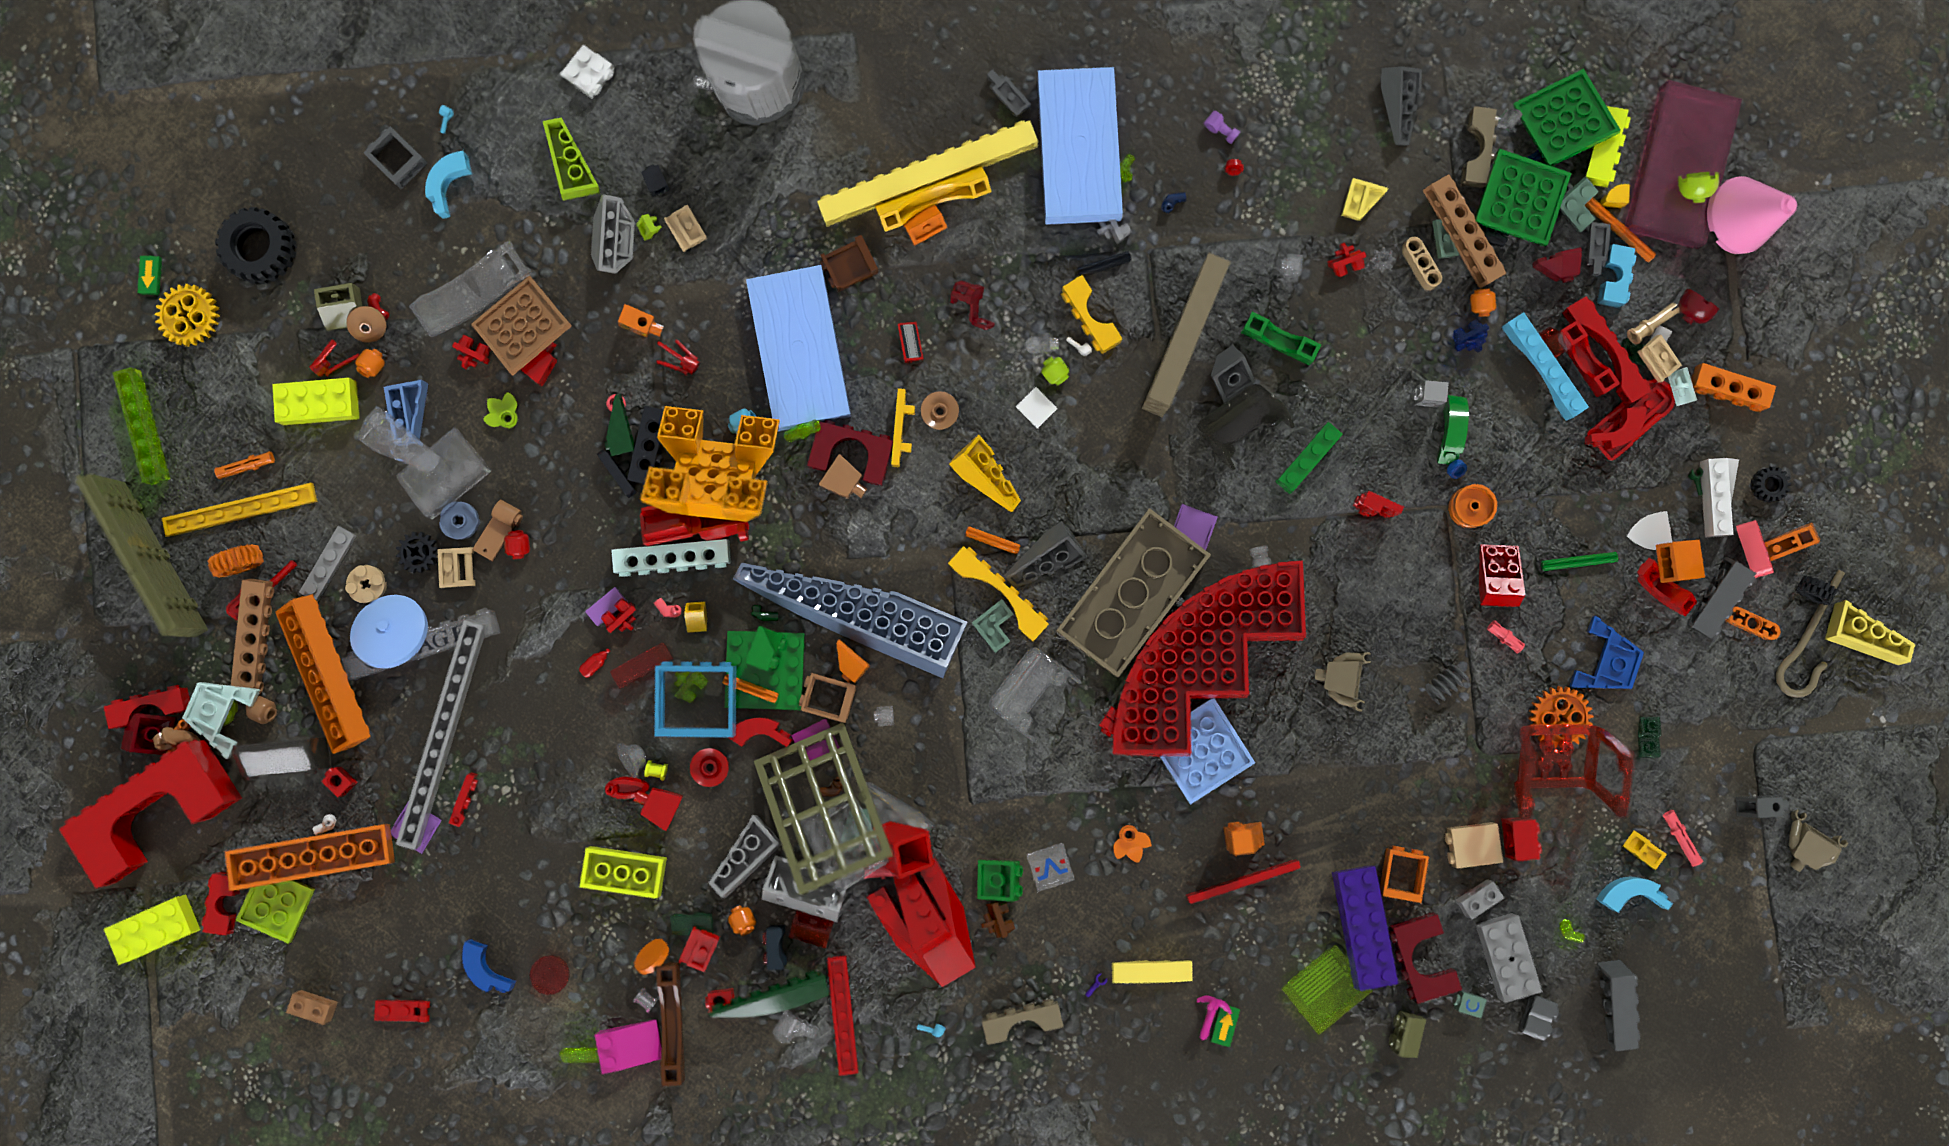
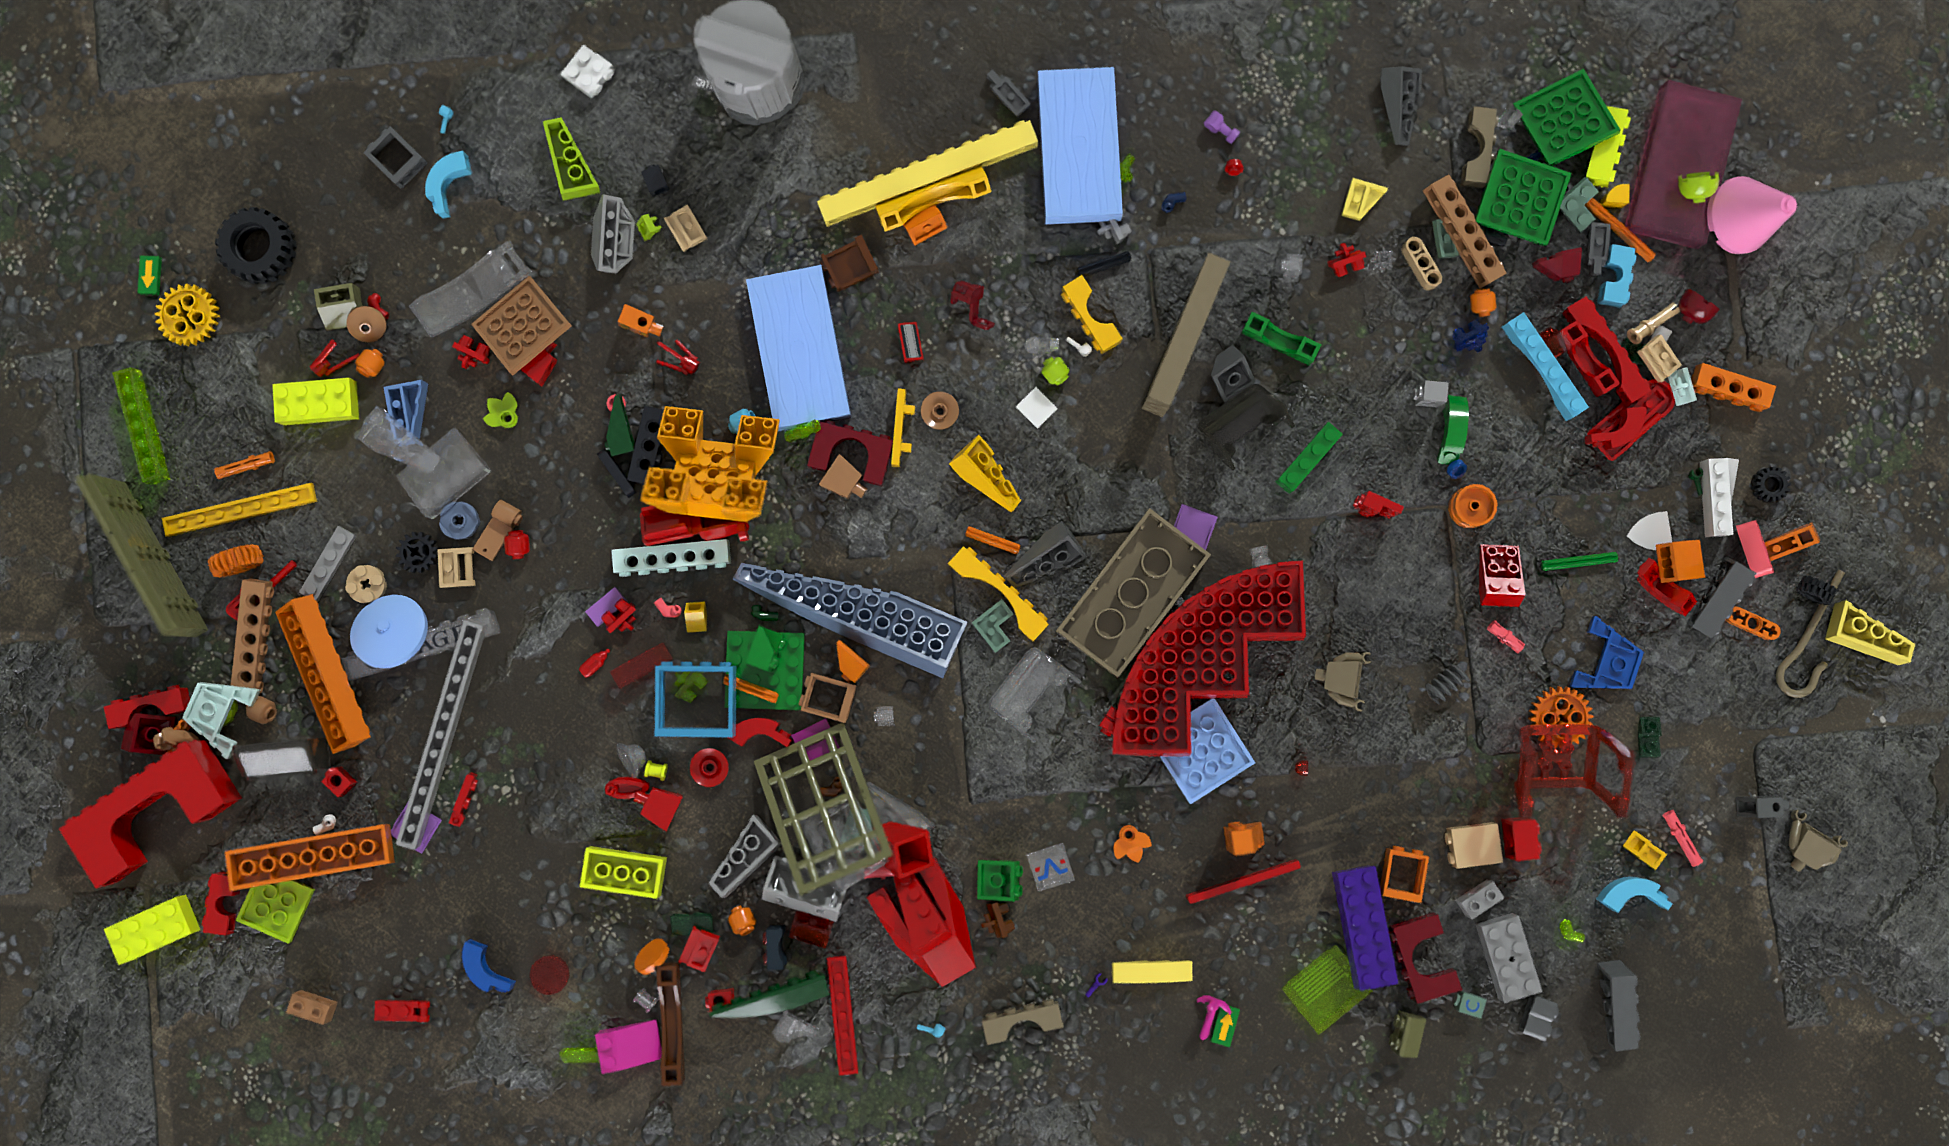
none -> clear red hinge [1295,760,1308,776]

